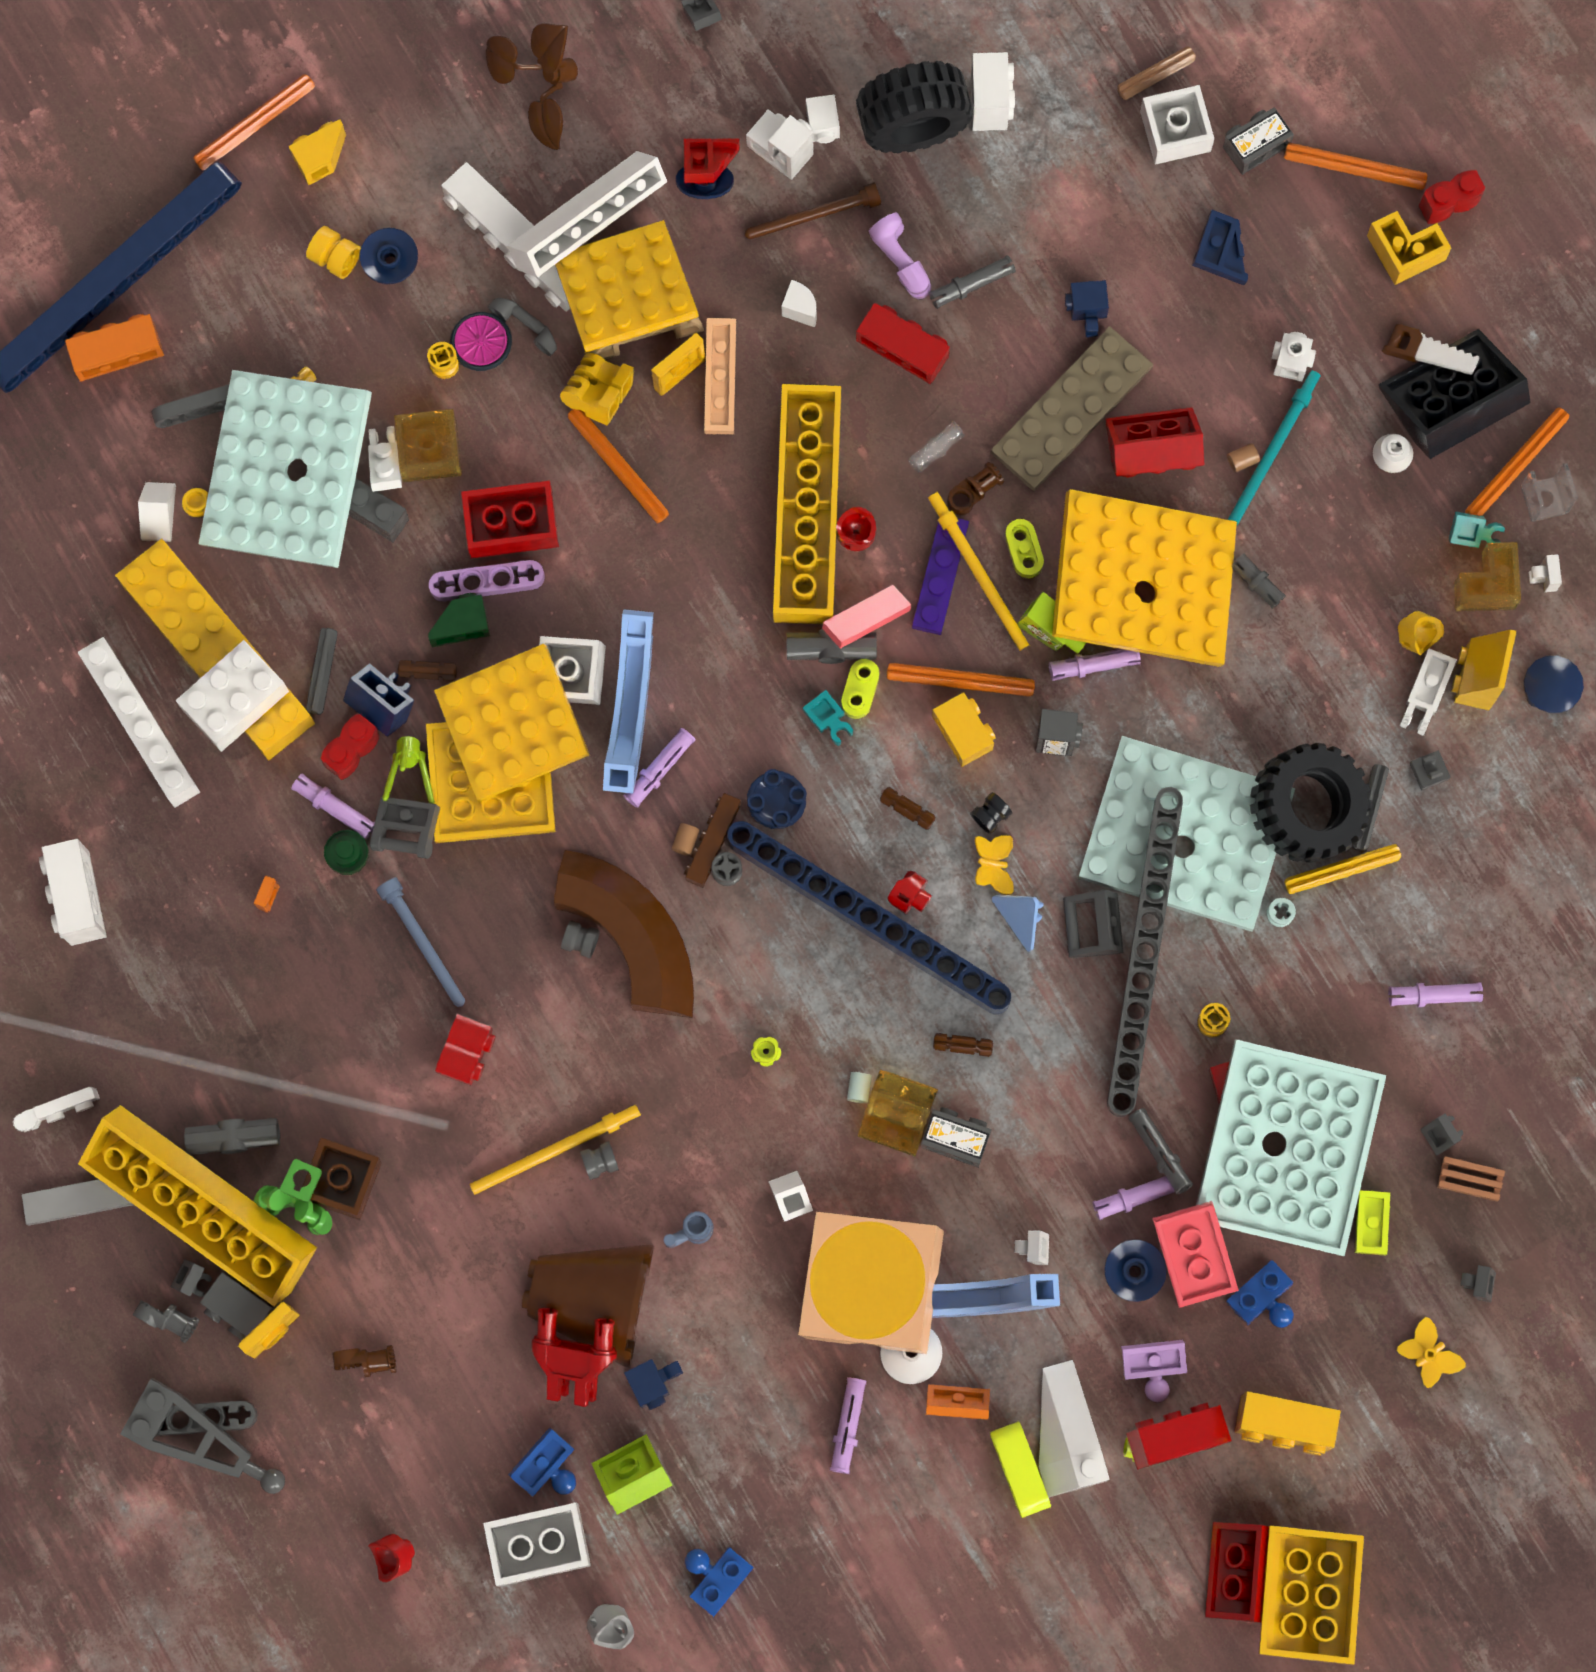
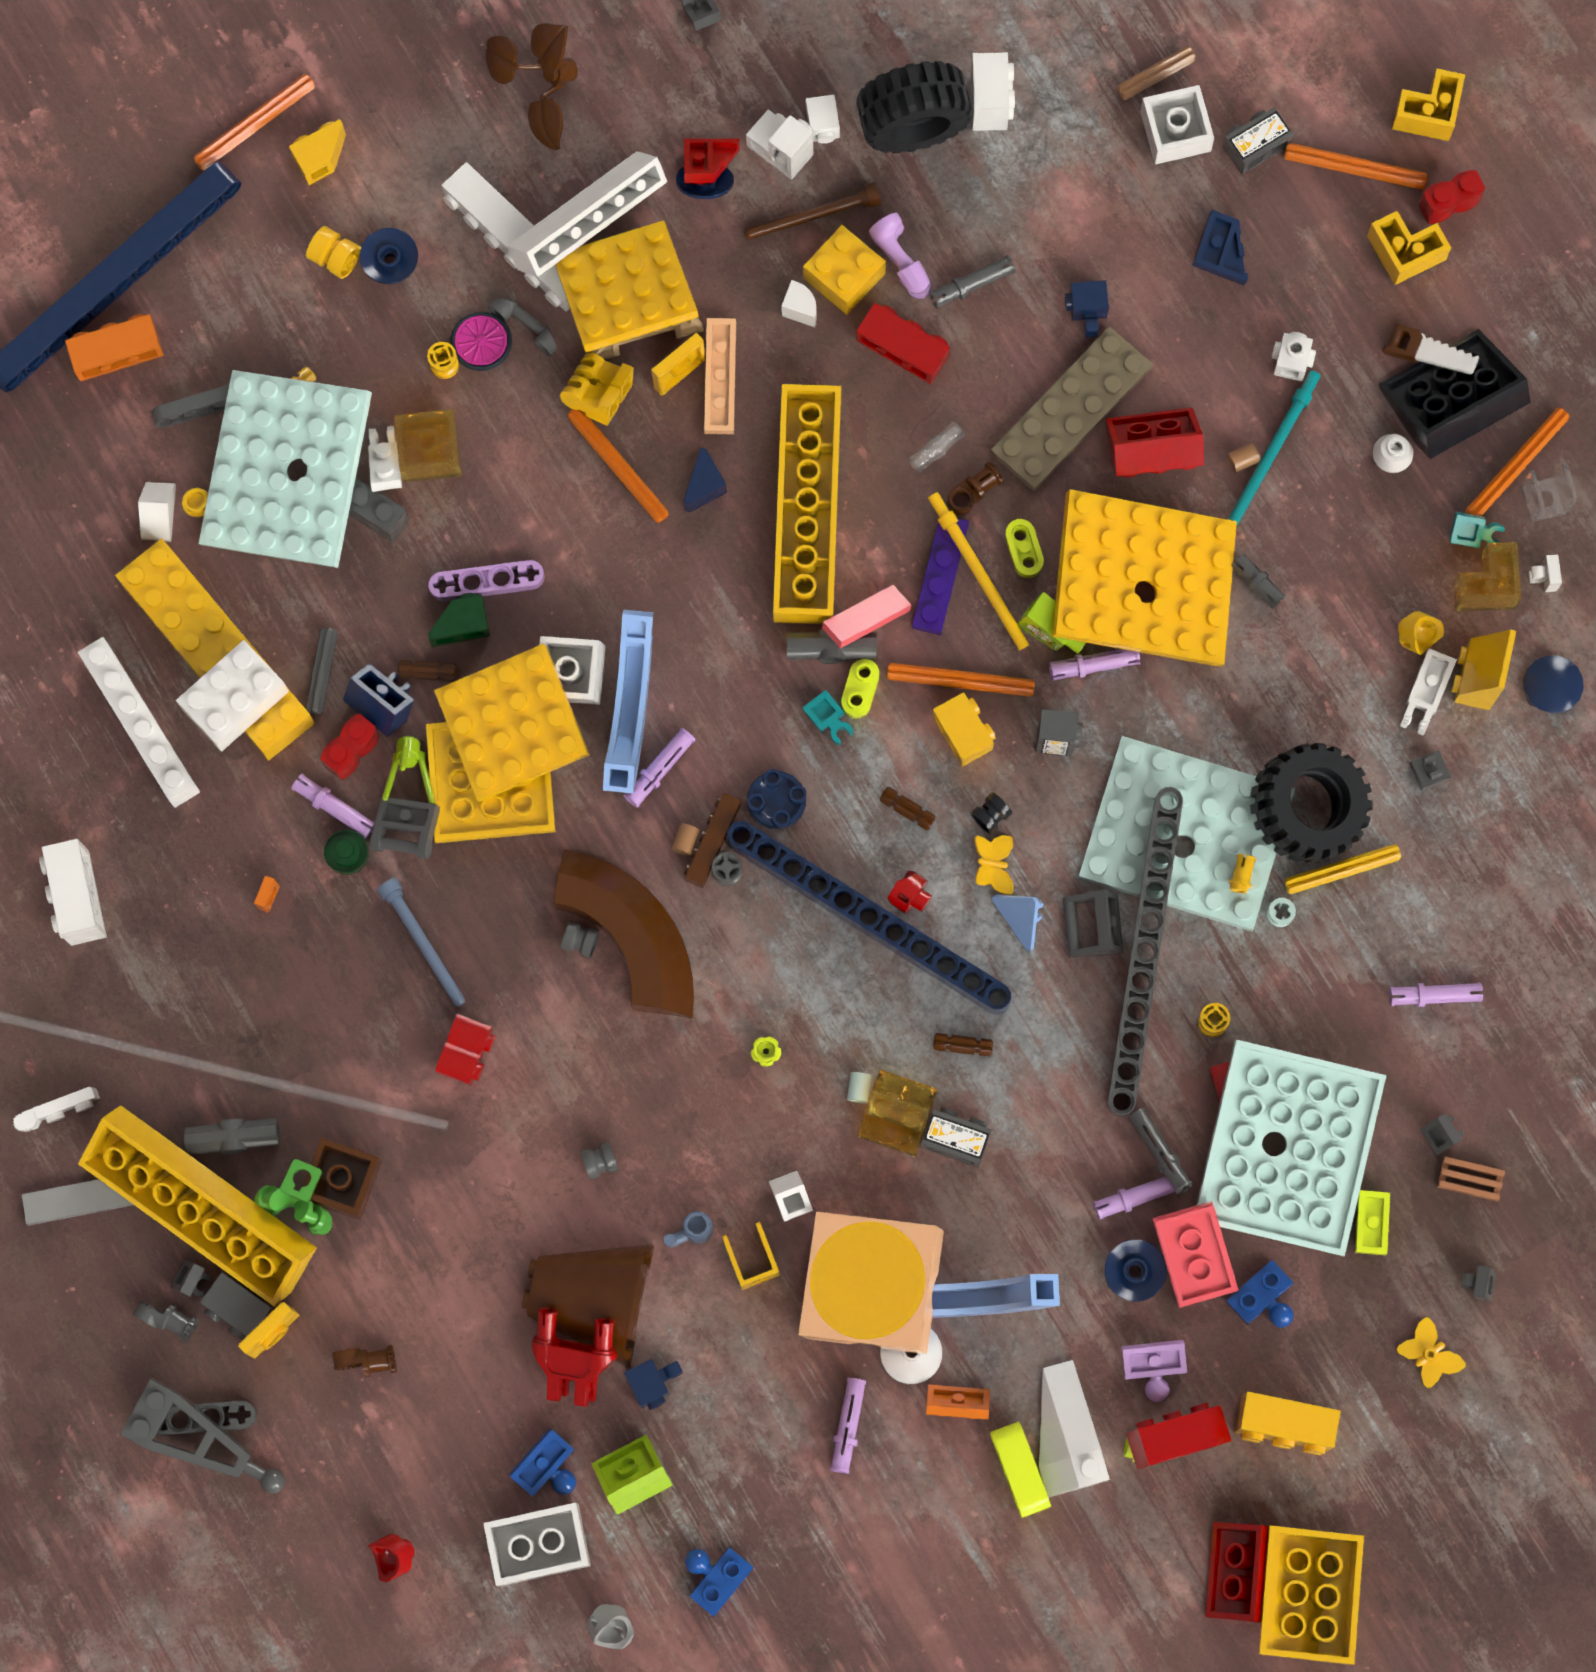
red brick [461,480,559,559] -> none
yellow bar [469,1104,641,1195] -> none
red piece [836,507,876,551] -> none
white tile [1014,1231,1049,1265] -> none
dark grey axle [1352,764,1389,851] -> none
none -> dark blue slope [684,448,727,512]
none -> yellow piece [722,1221,780,1290]
none -> yellow brick [803,225,886,315]
none -> yellow pin [1228,854,1256,894]
none -> yellow brick [1392,68,1465,141]

